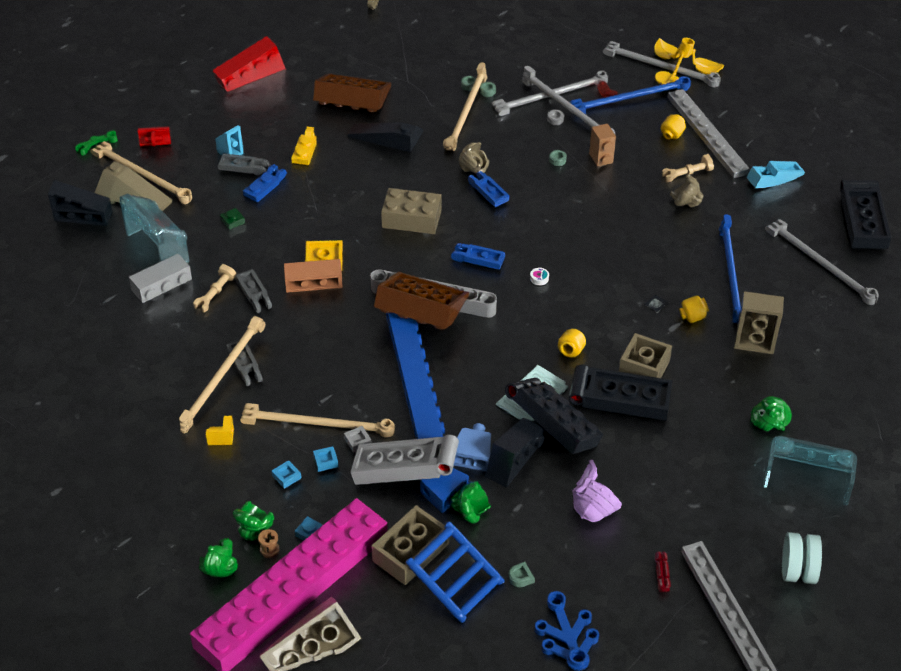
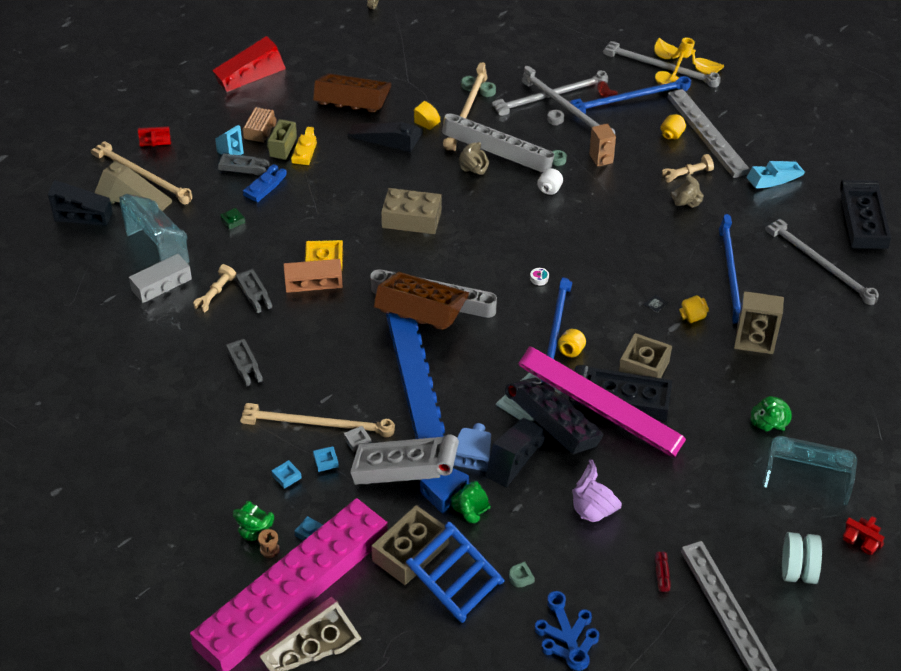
green piece [75,131,118,156] -> none
tan hinge [179,316,266,433] -> none
green hair [198,538,238,577] -> none
yellow panel [206,416,234,445] -> none
blue hinge [451,243,505,270] -> none
blue hinge [468,171,509,207] -> none
none -> medium nougat brick [243,107,276,143]
none -> olive brick [267,119,297,159]
none -> yellow brick [414,101,440,130]
none -> light grey beam [442,114,554,172]
none -> dark pink beam [518,346,686,458]
none -> white head [537,168,563,195]
none -> blue hinge [541,277,572,384]
none -> red hips [843,516,885,555]

